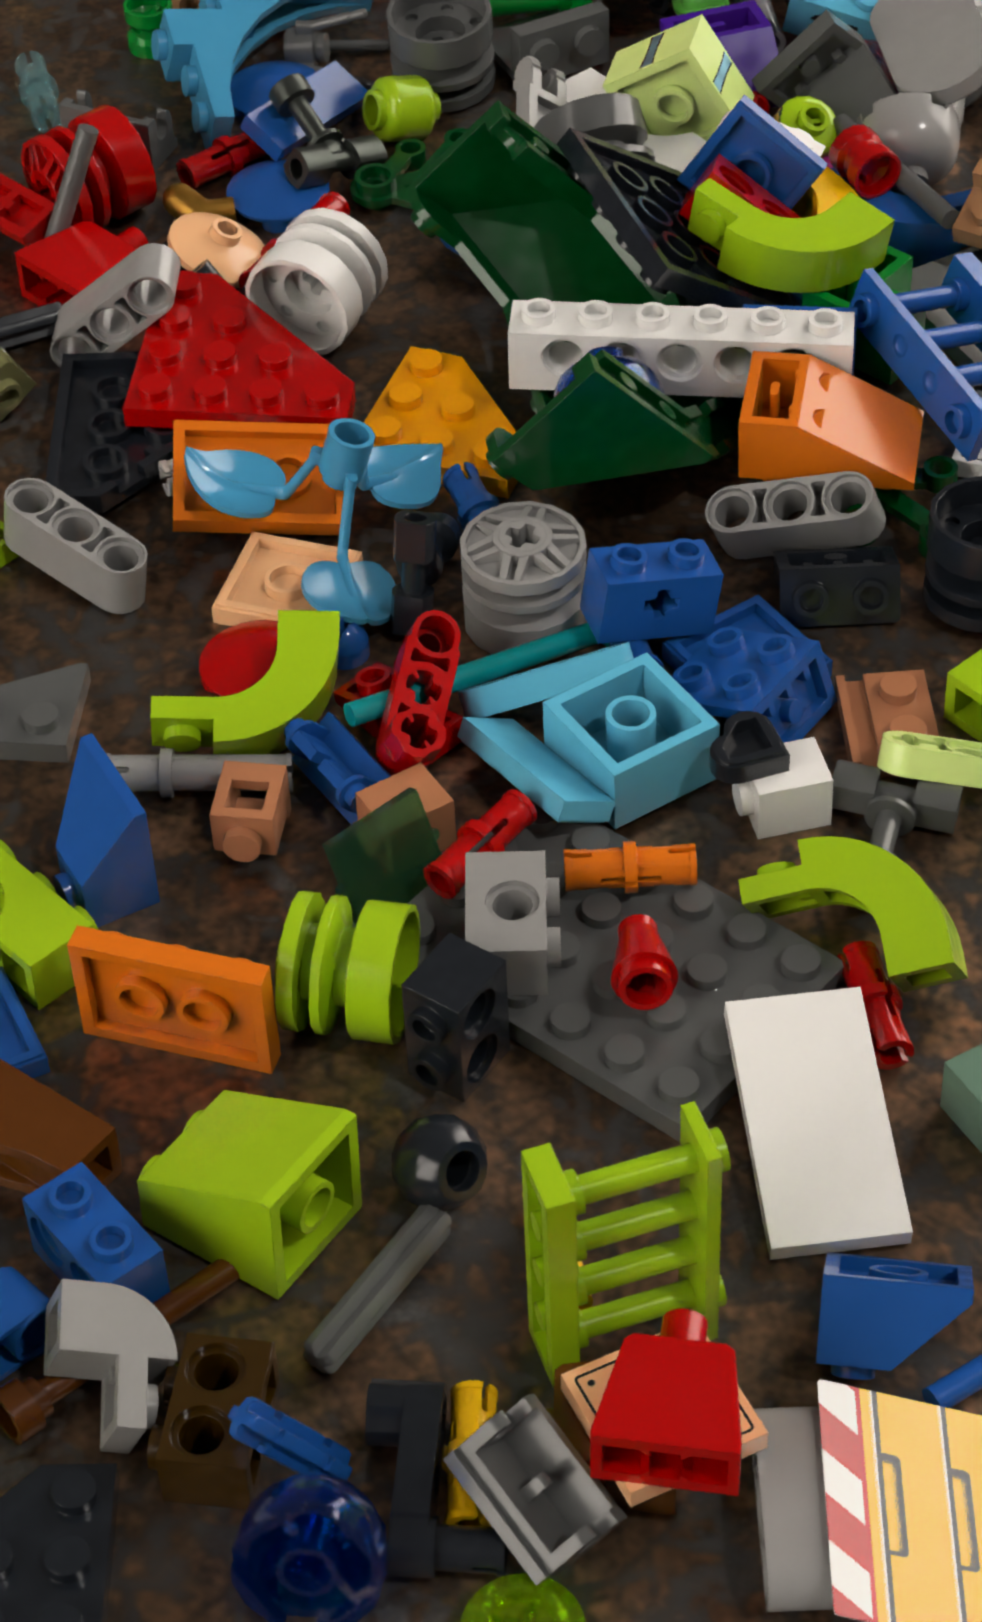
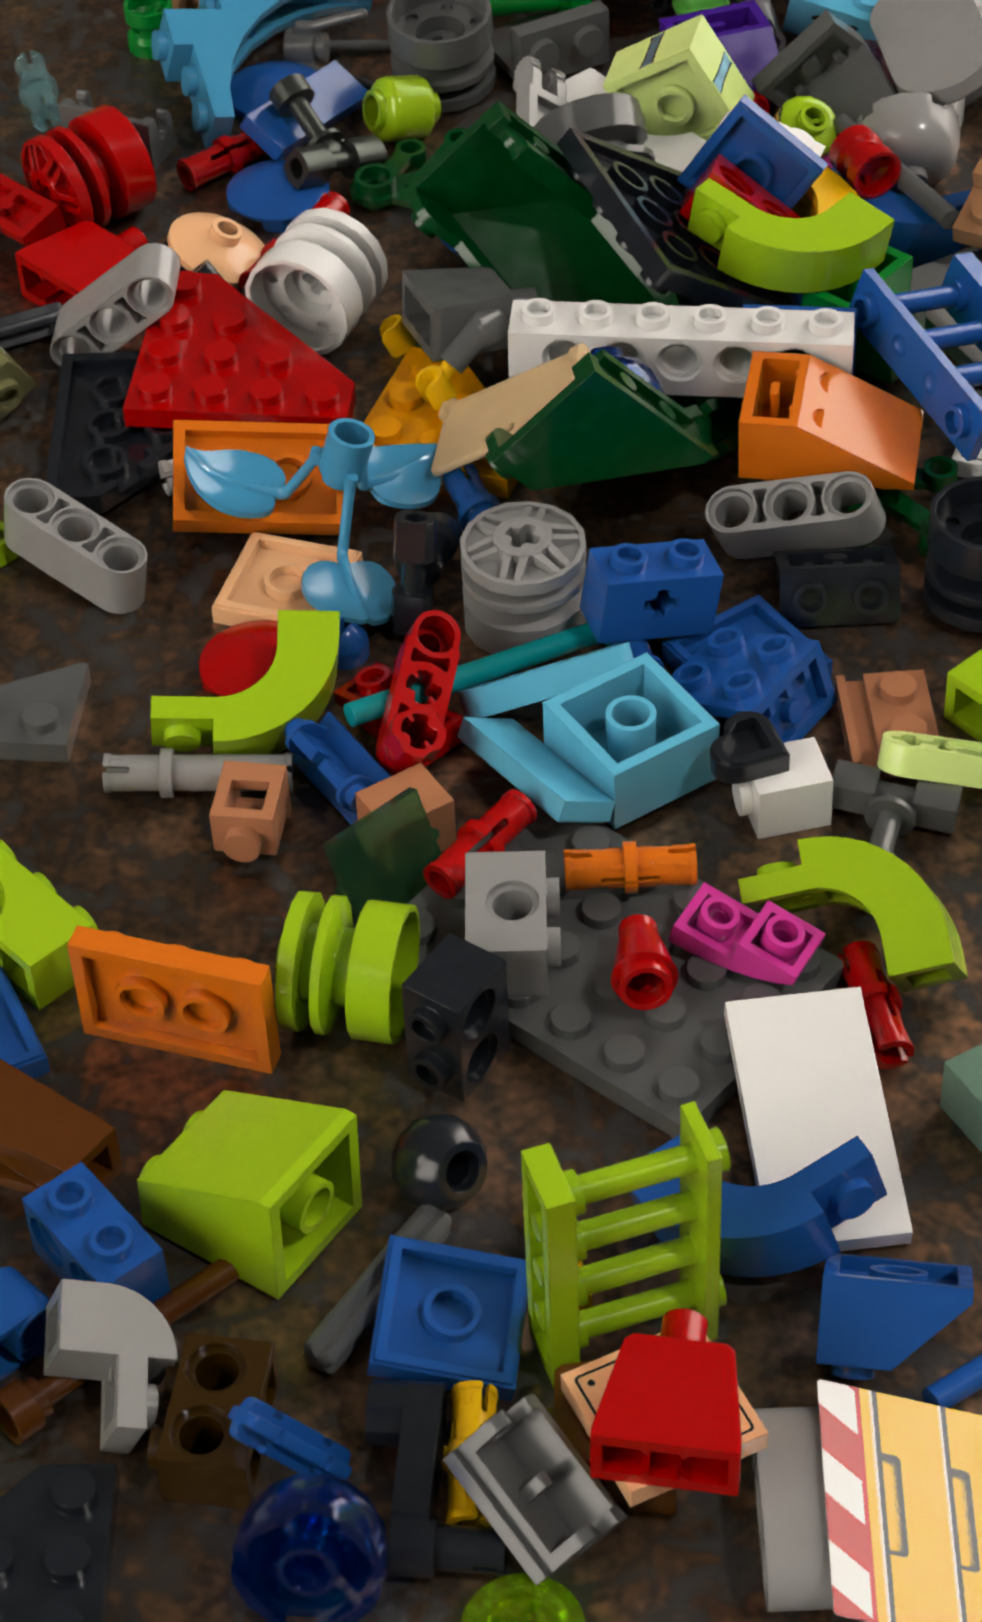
dark grey bar [44,123,99,238] -> none
blue slope [53,733,160,928] -> none
pearl gold arm [162,183,236,221] -> none
none -> blue tile [366,1235,527,1401]
none -> dark grey torso [380,267,538,410]
none -> tan door [431,343,591,477]
none -> blue arch [629,1135,888,1277]
none -> dark pink slope [667,882,826,986]

